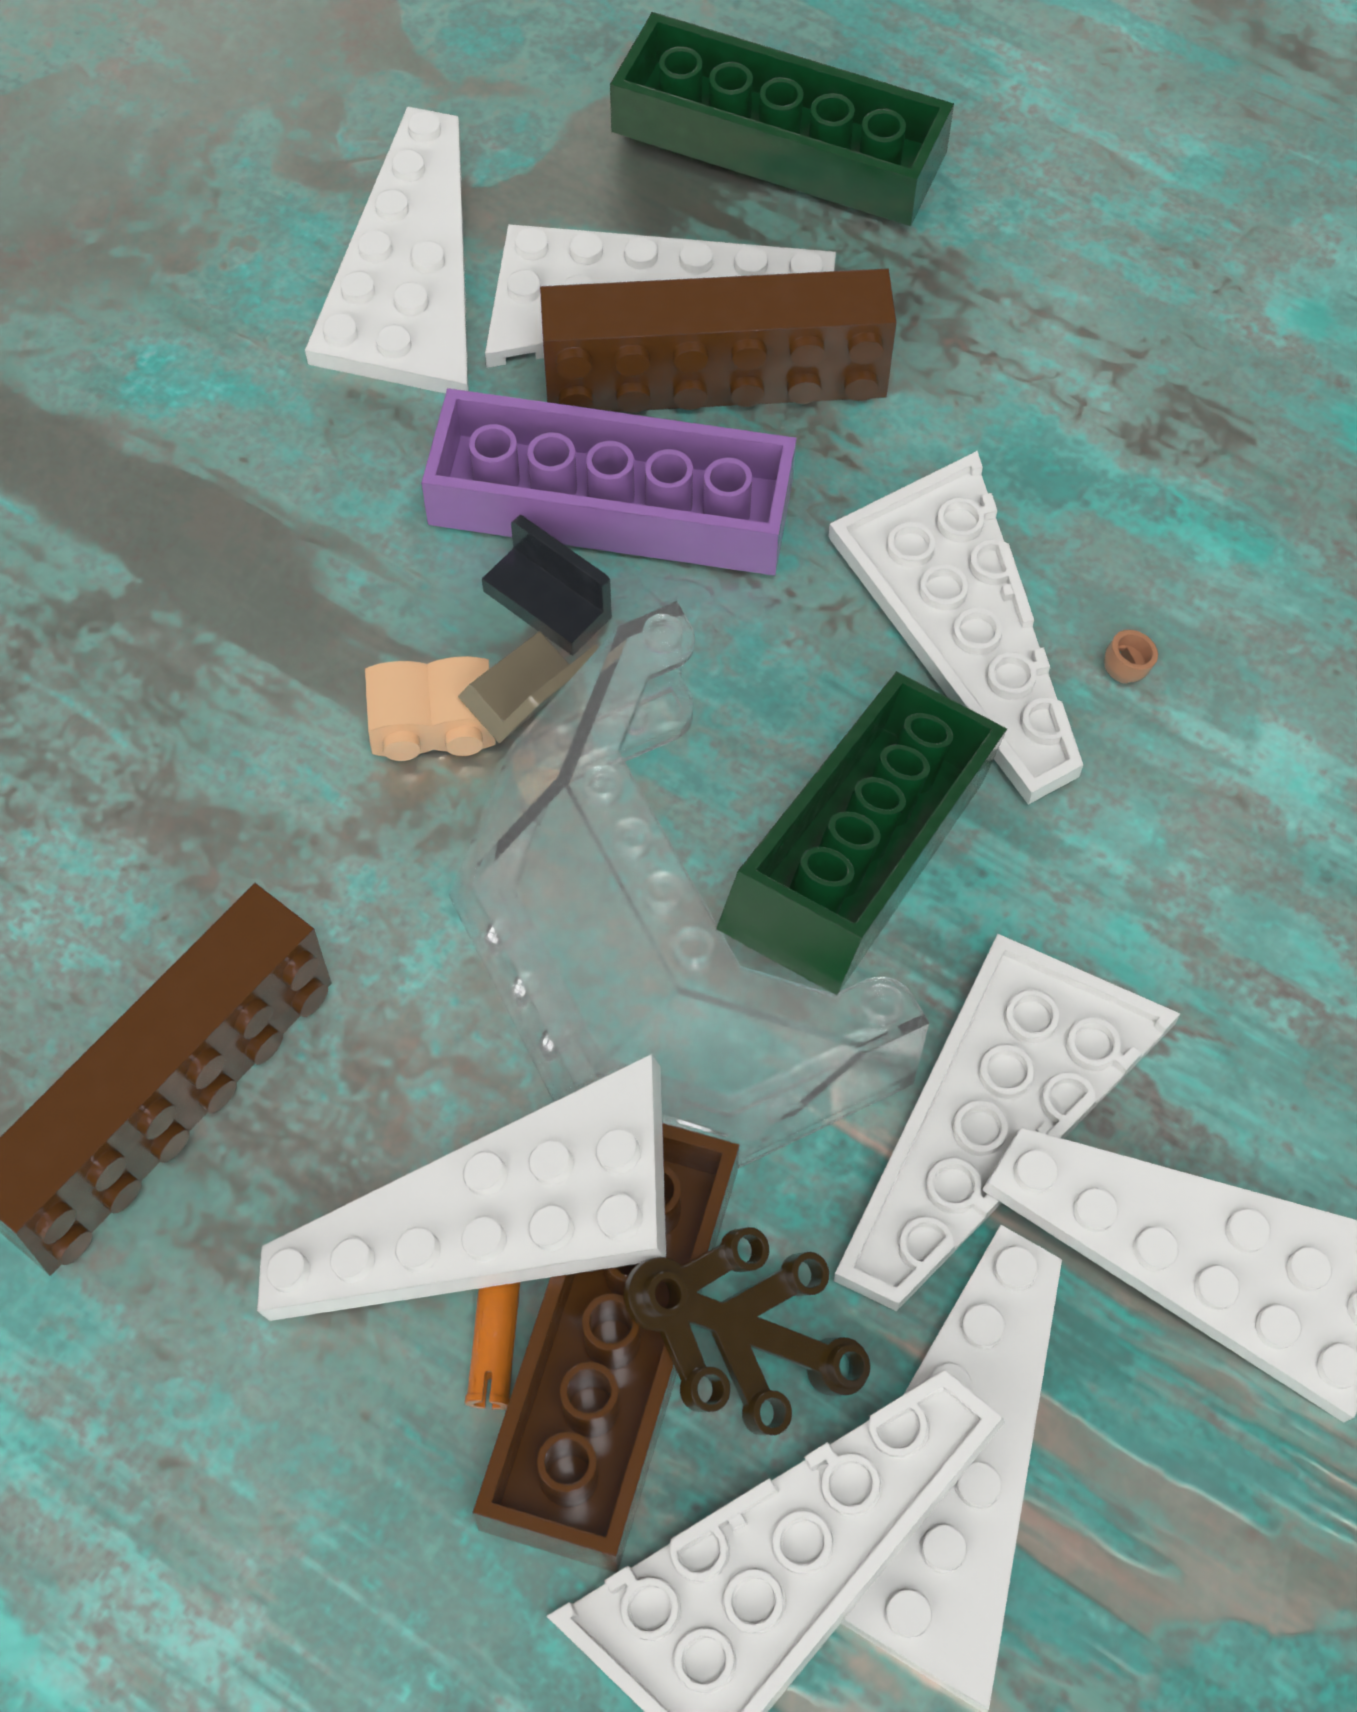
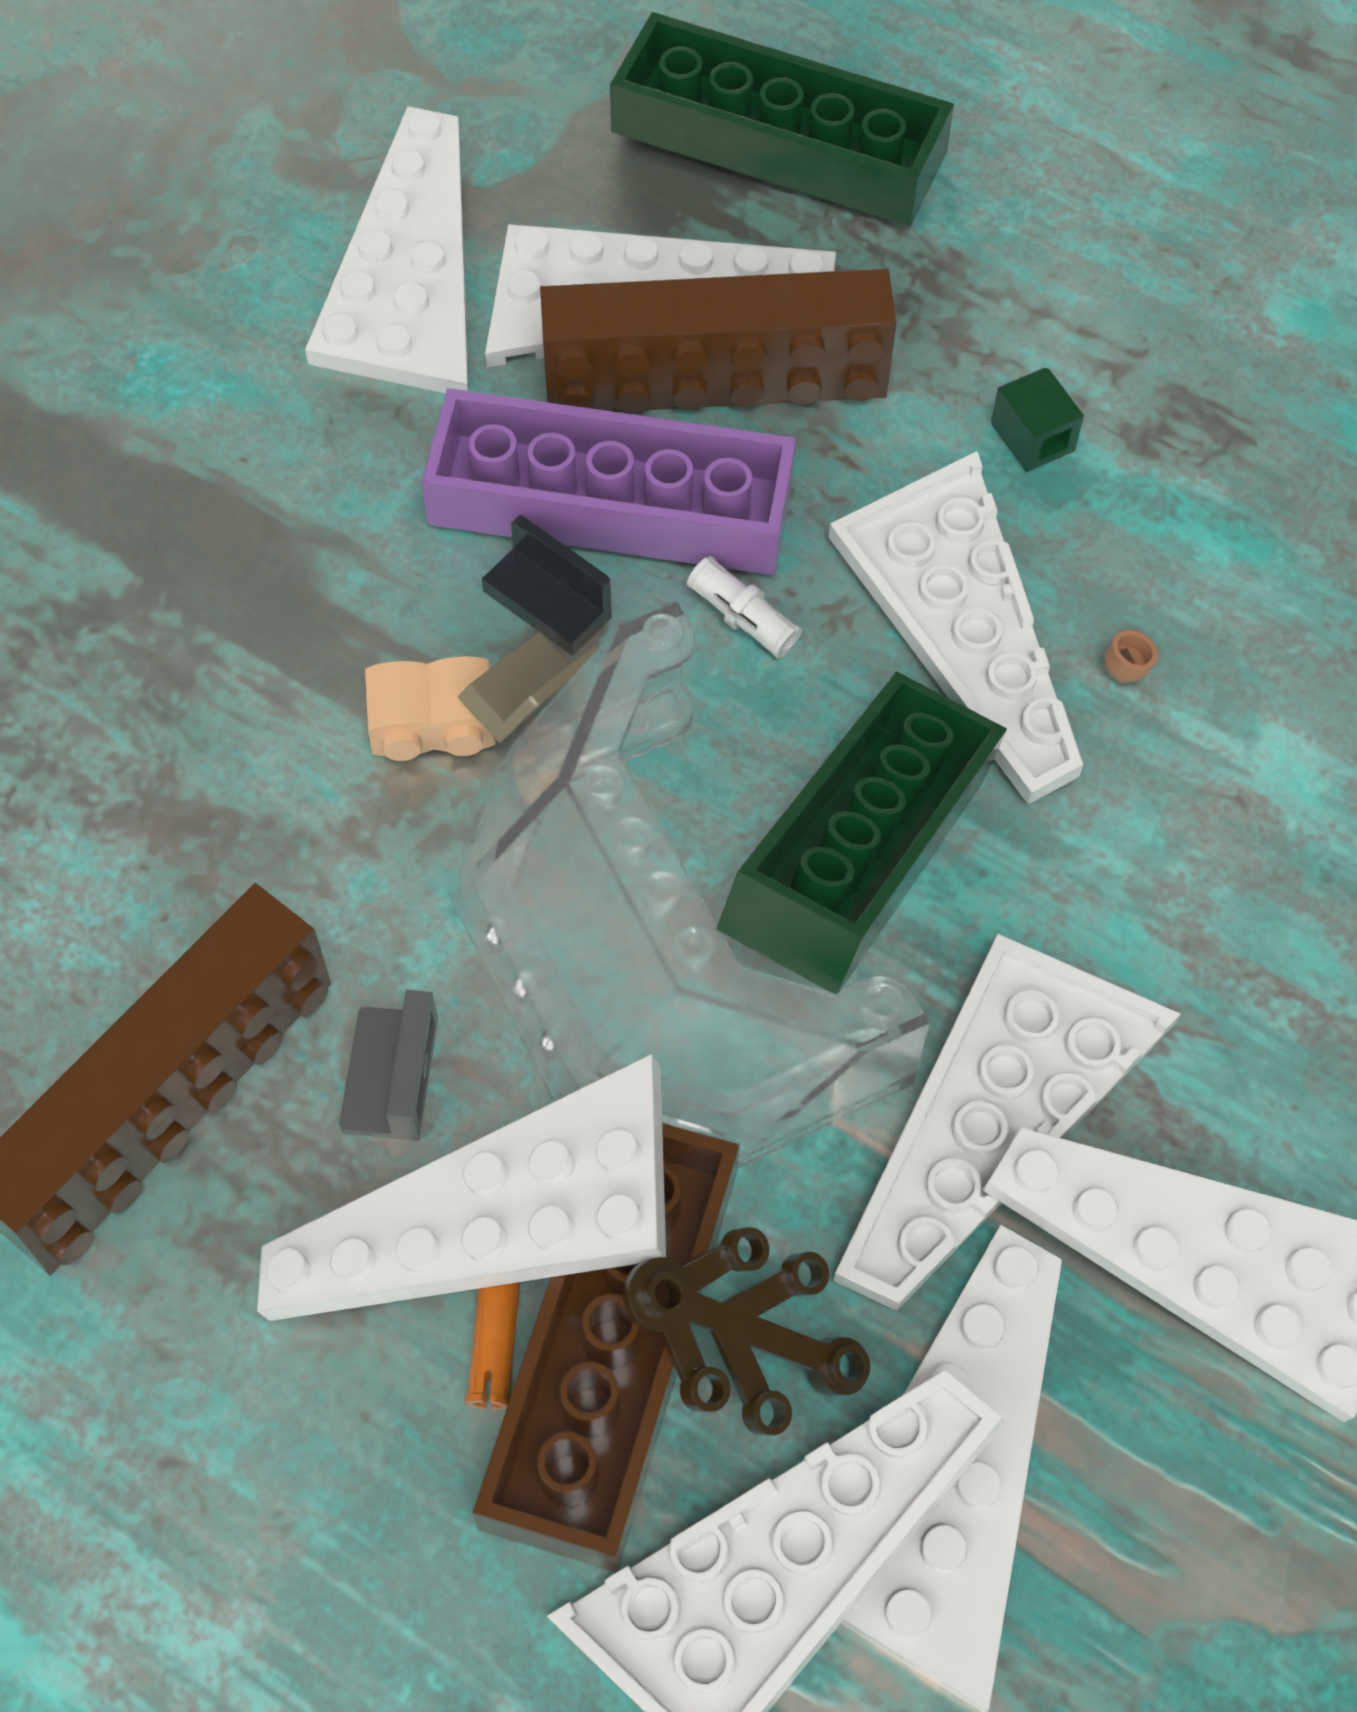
none -> dark grey panel [339,990,438,1141]
none -> white pin [687,556,802,659]
none -> dark green panel [991,368,1084,473]

